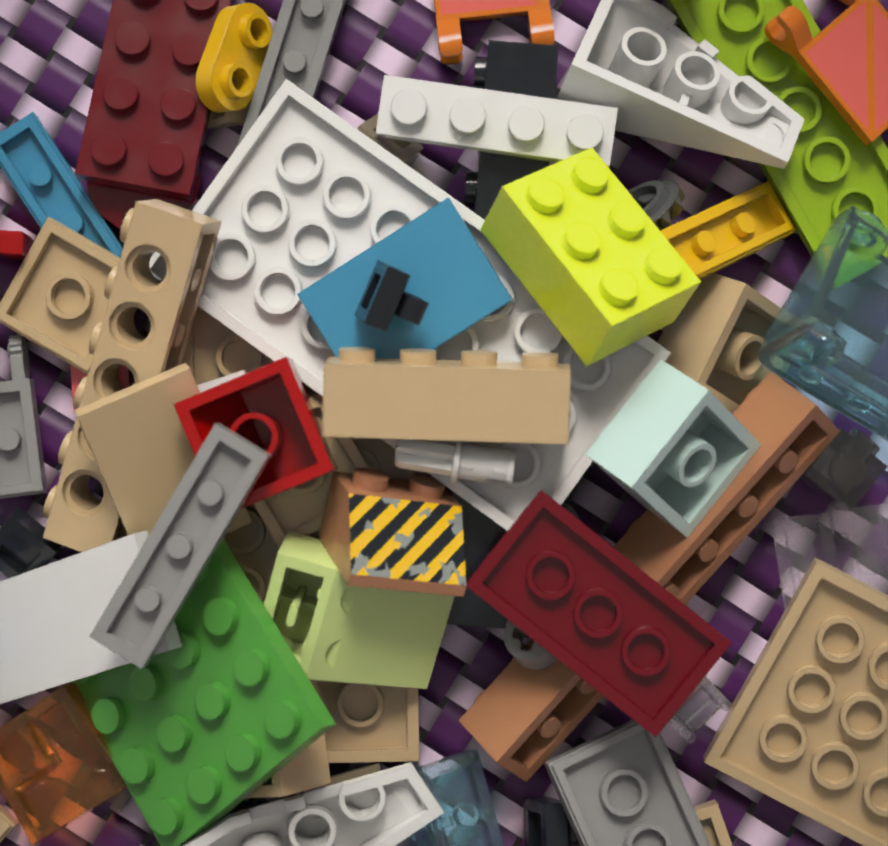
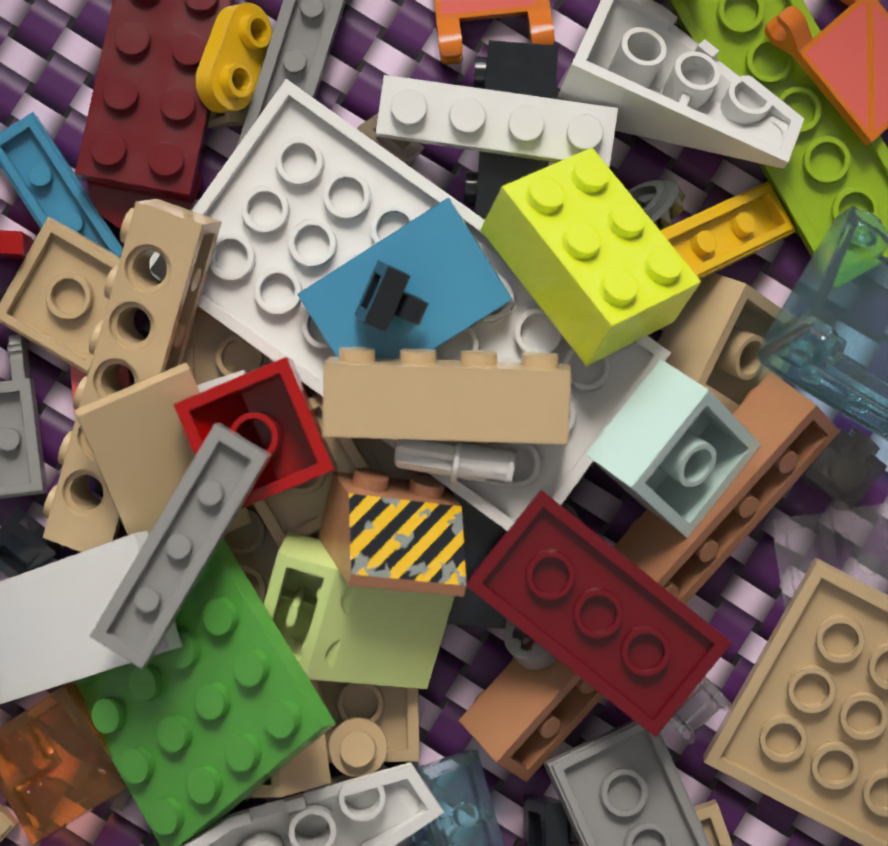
none -> tan plate [329,717,388,777]

